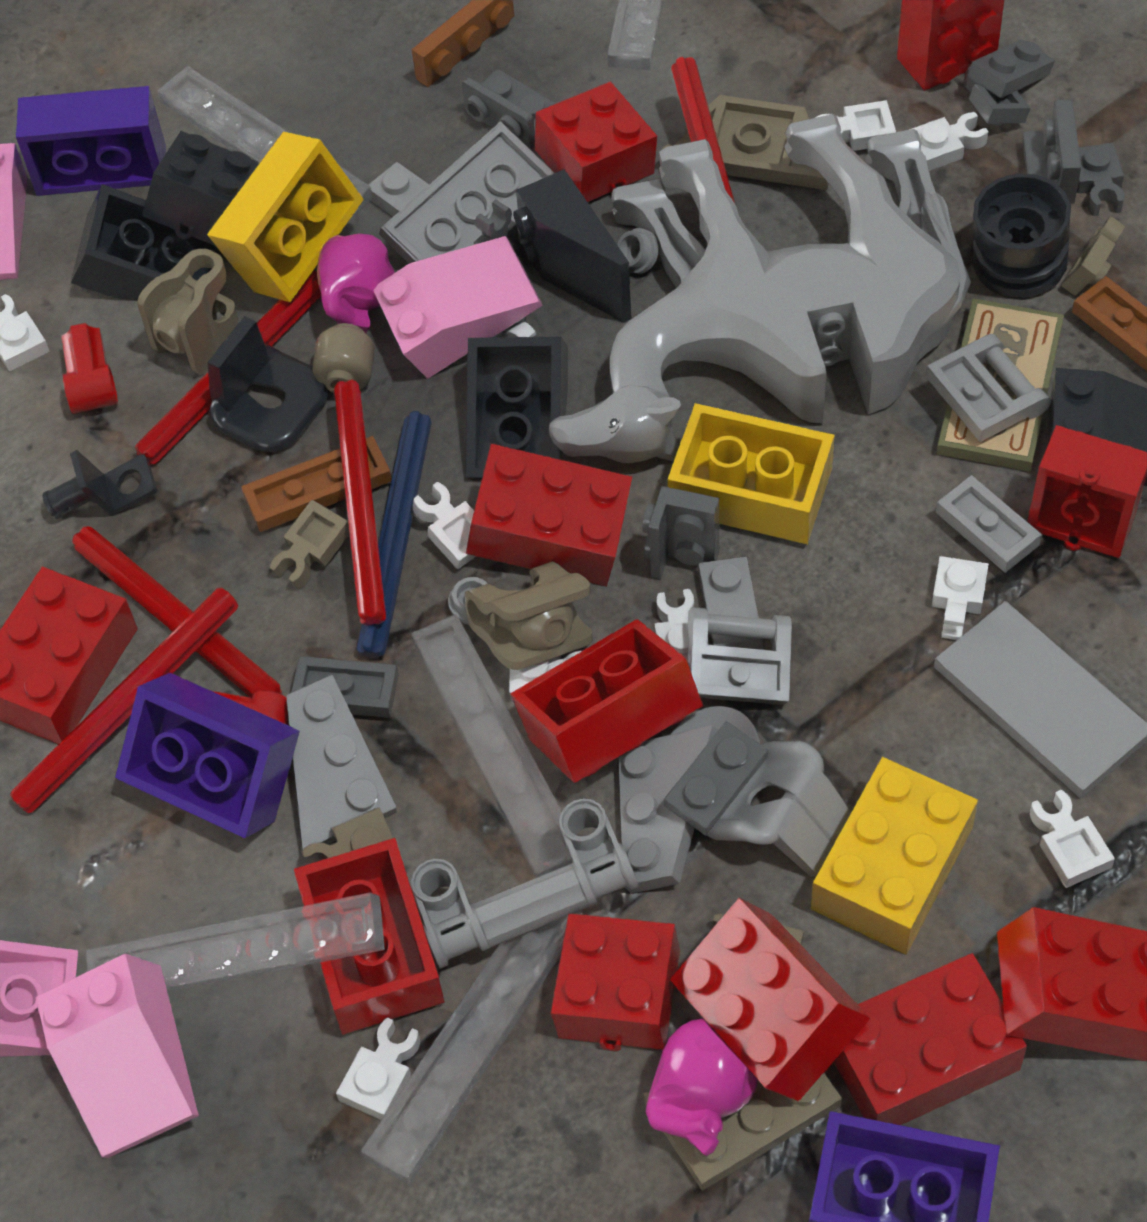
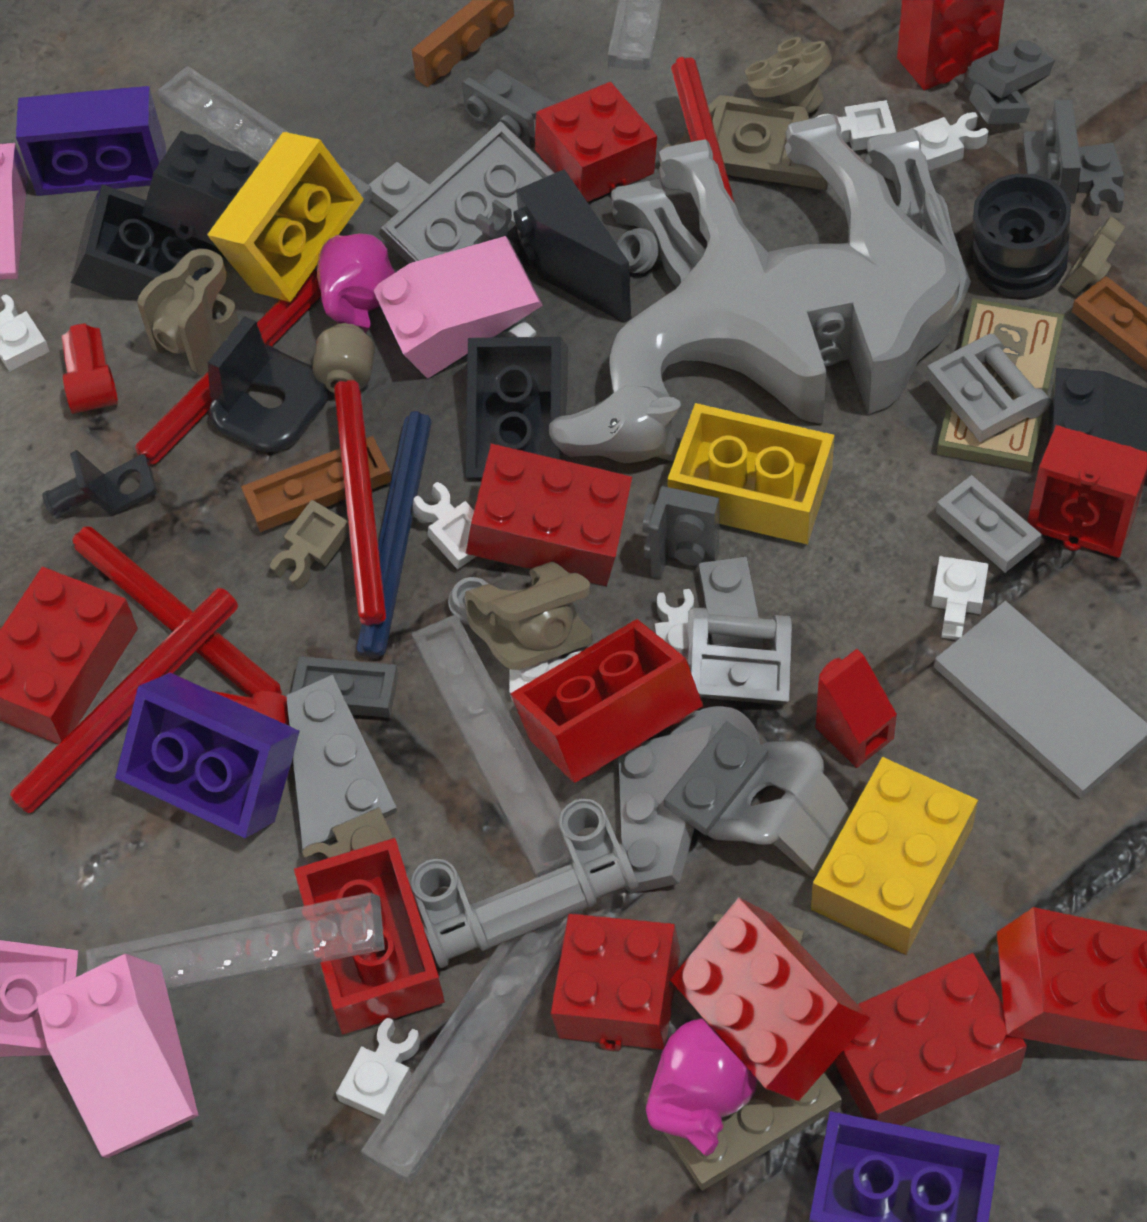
white plate [1030,790,1115,888] -> none
none -> dark tan plate [745,37,832,114]
none -> red slope [815,649,897,768]

